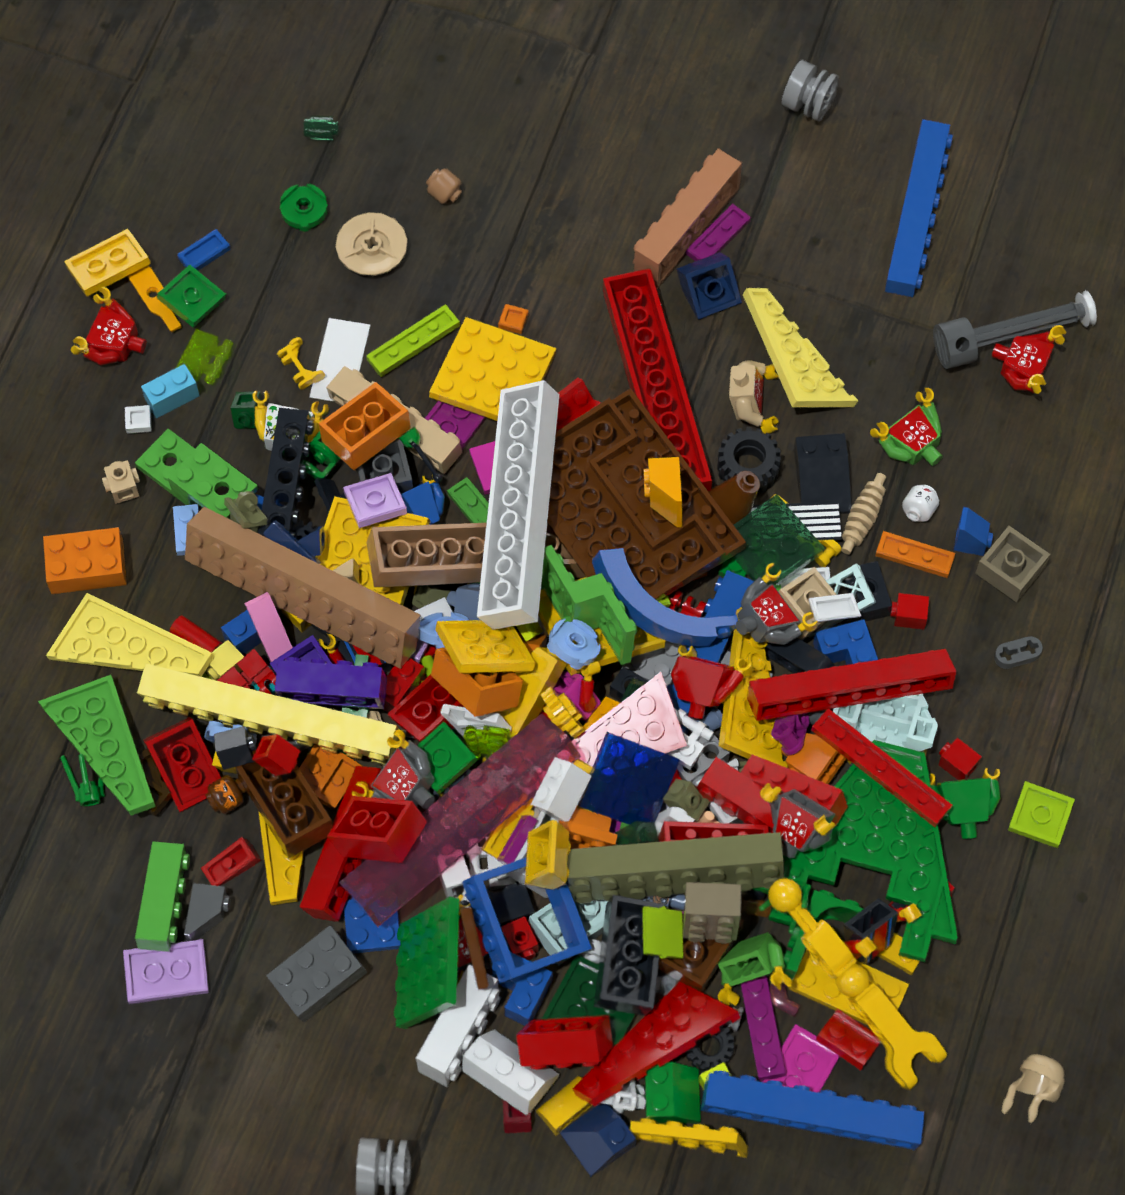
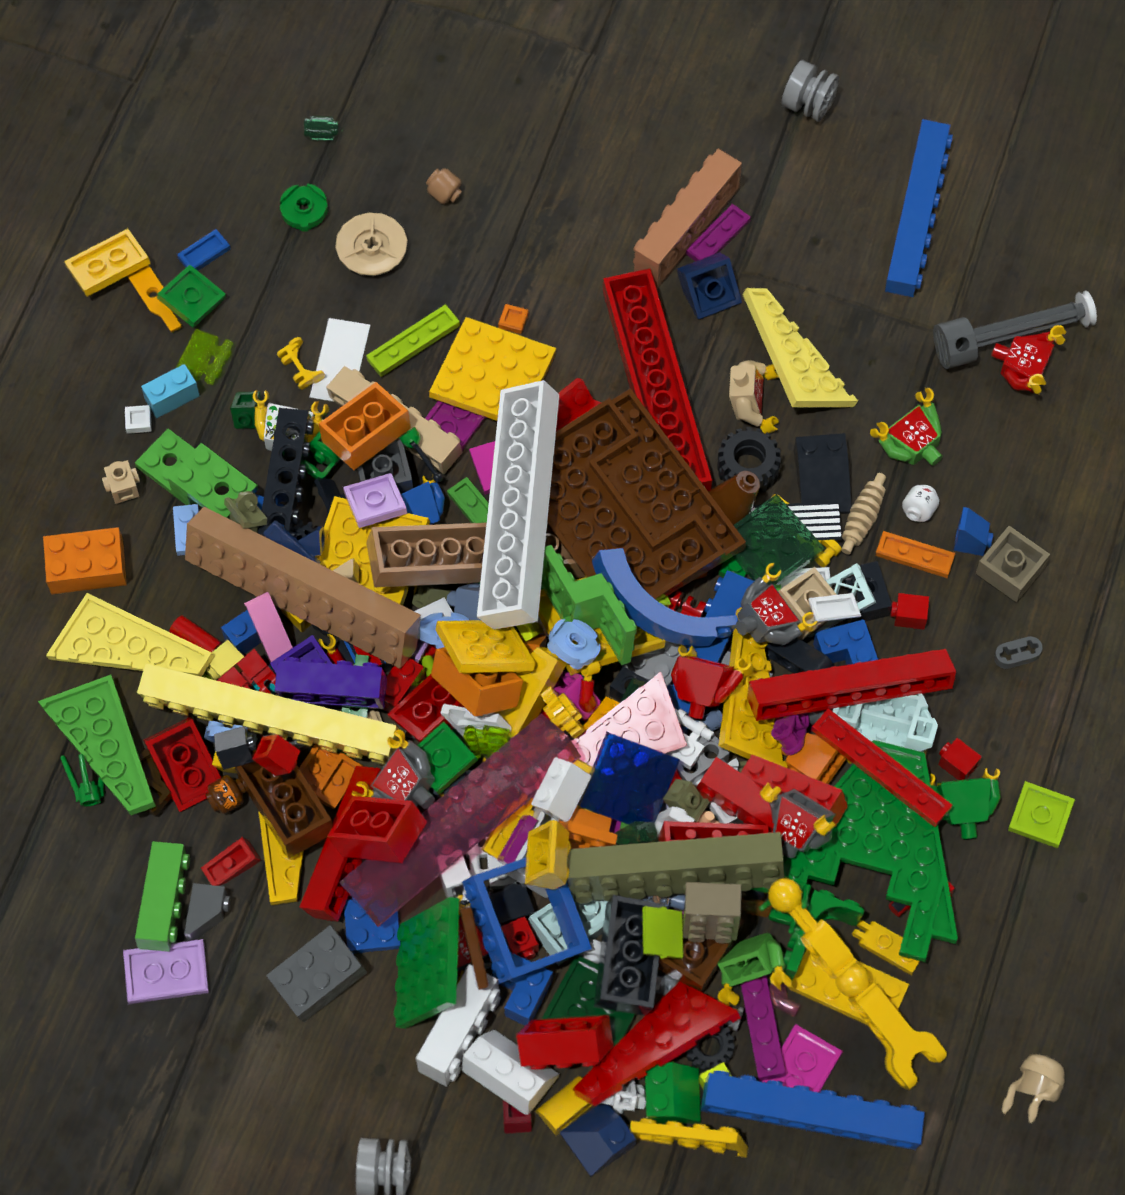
torso [71,287,147,365] -> none
light orange slope [644,457,682,527] -> none
red plate [816,1009,881,1070] -> none
torso [843,898,922,964] -> none

